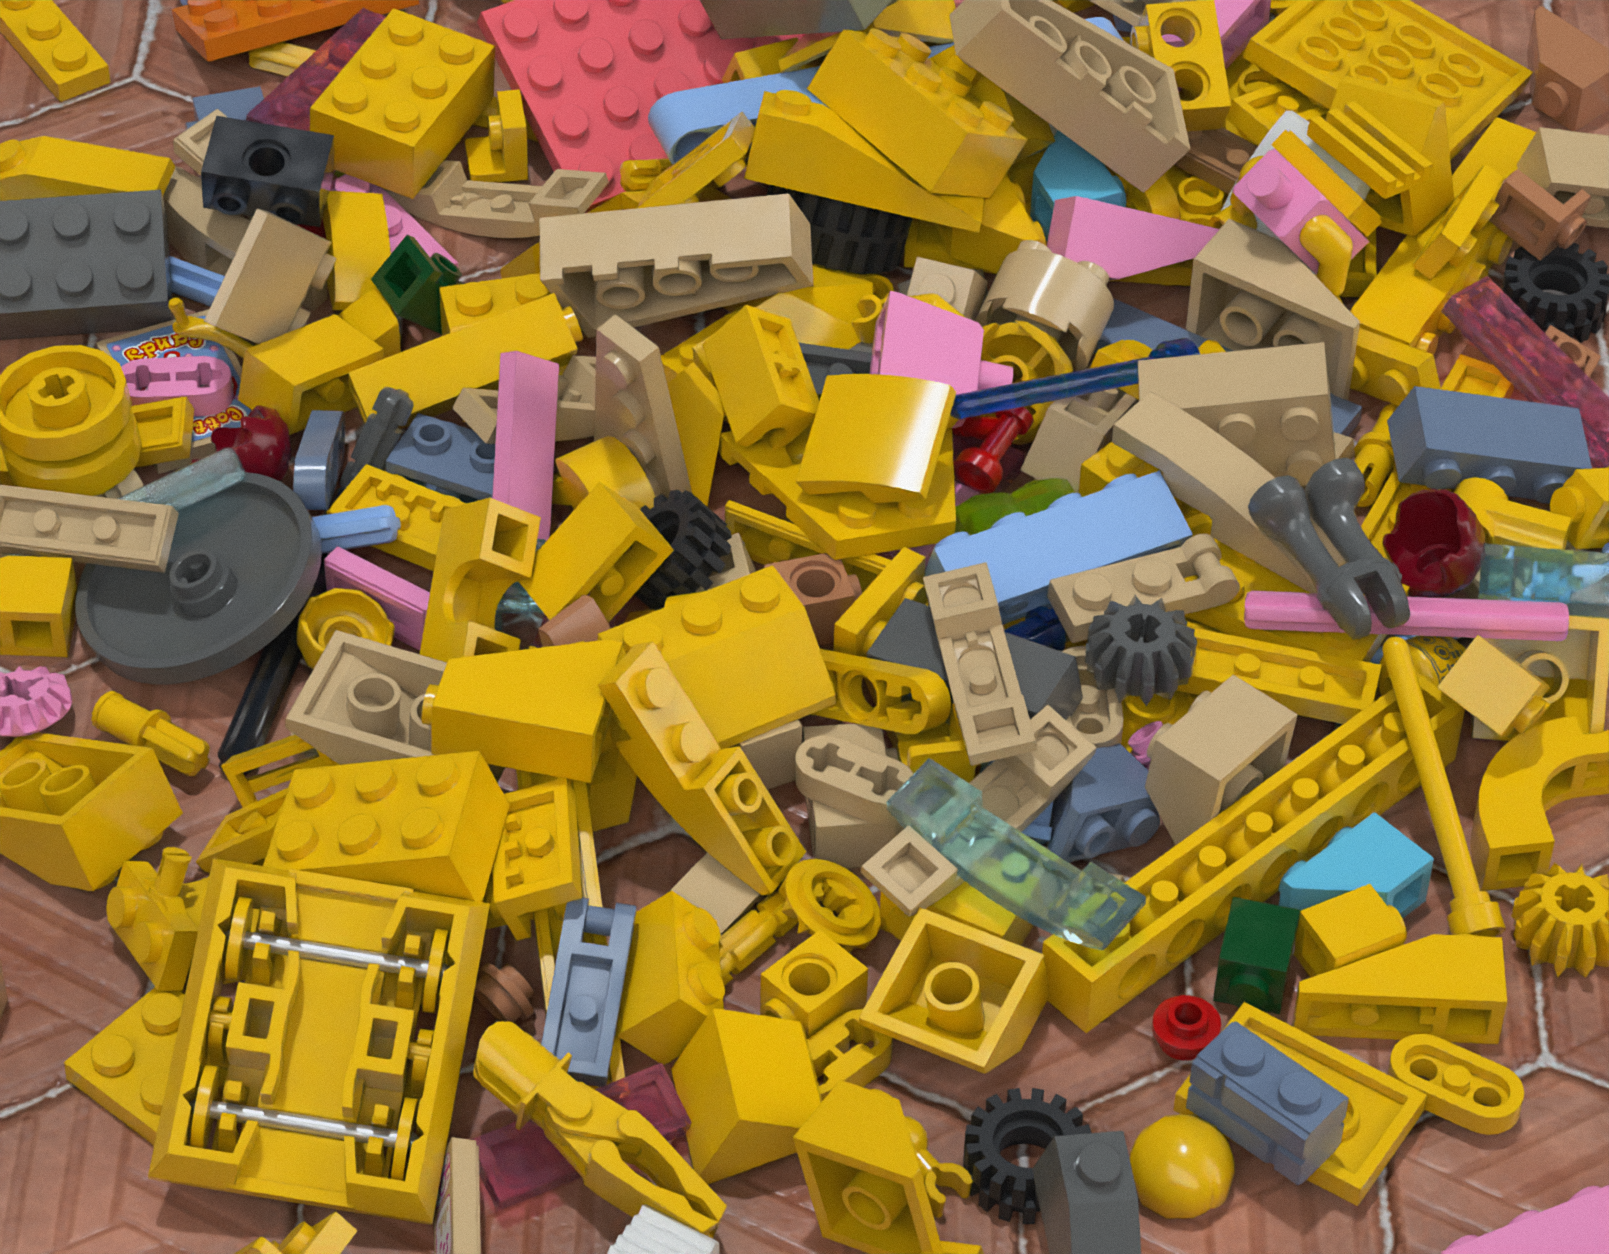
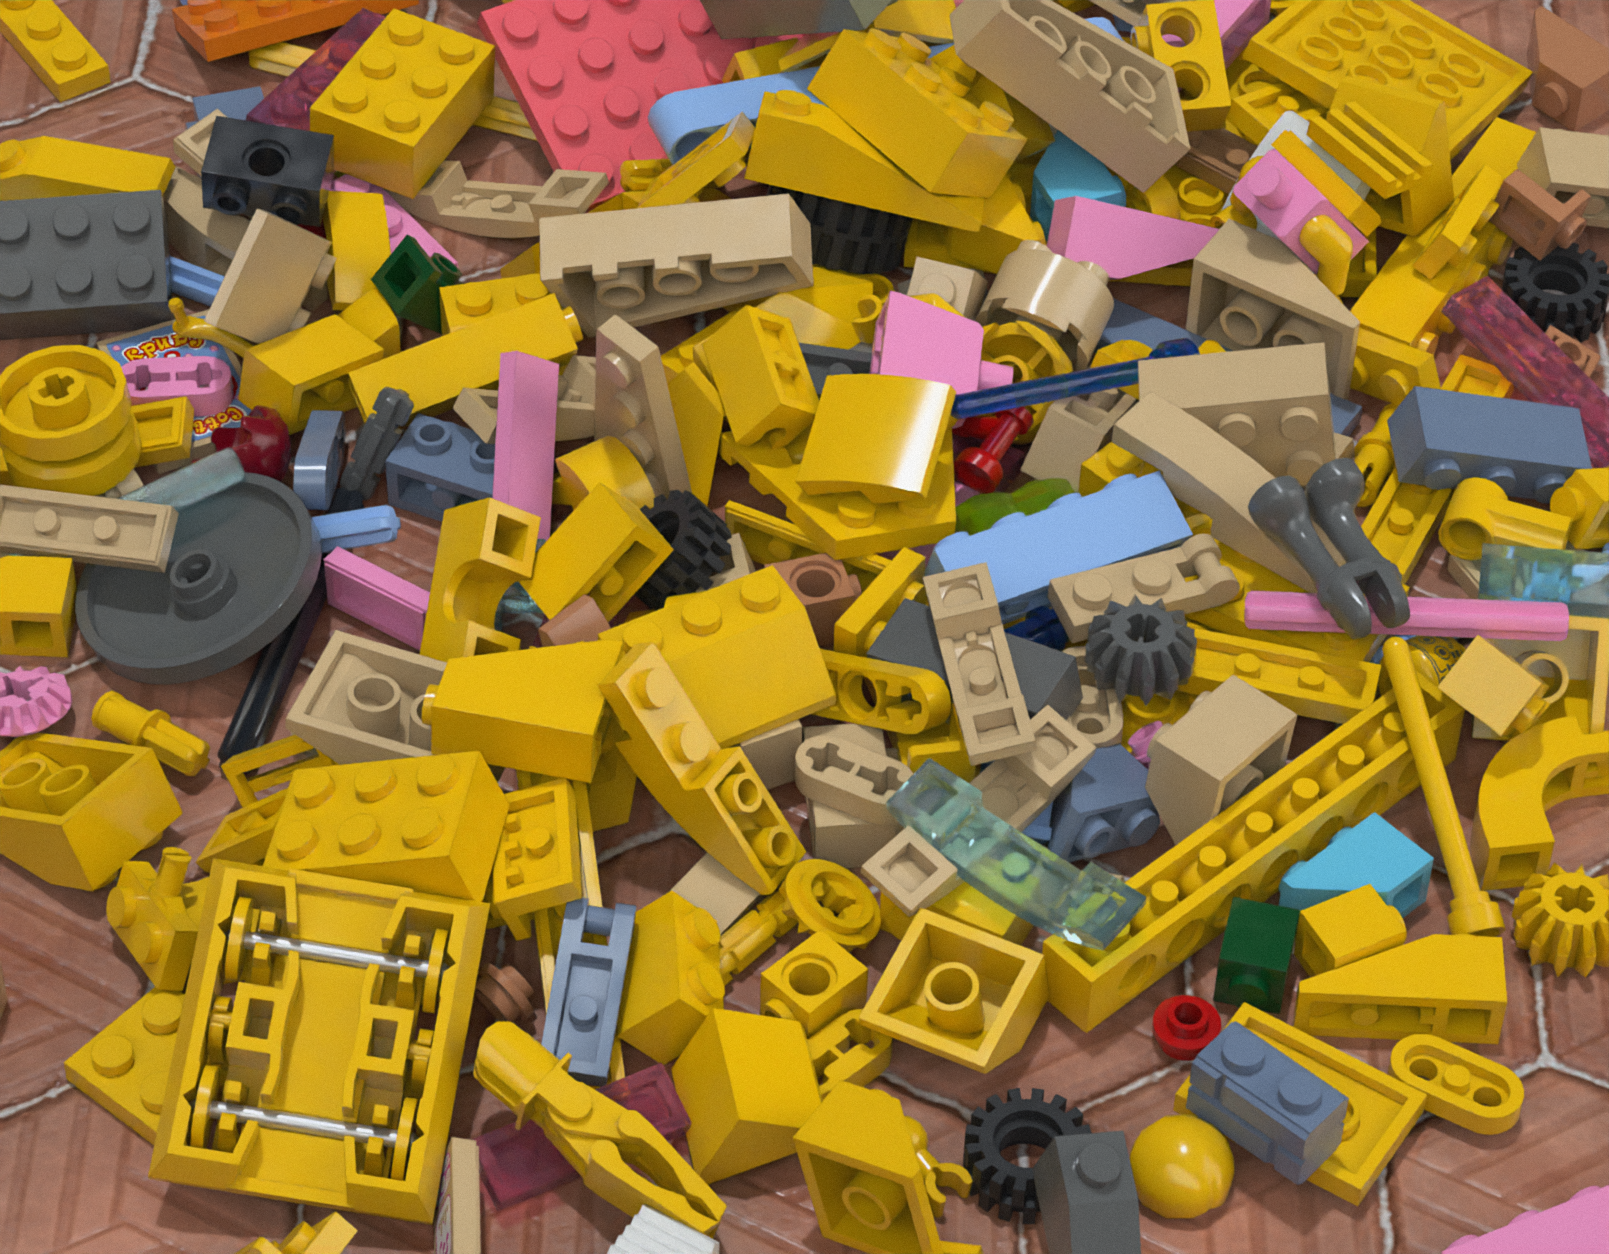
yellow hair [296,588,395,669] -> none
yellow bracket [327,464,466,571] -> none
yellow bracket [465,89,528,183] -> none
dark red hair [1382,488,1486,598] -> none

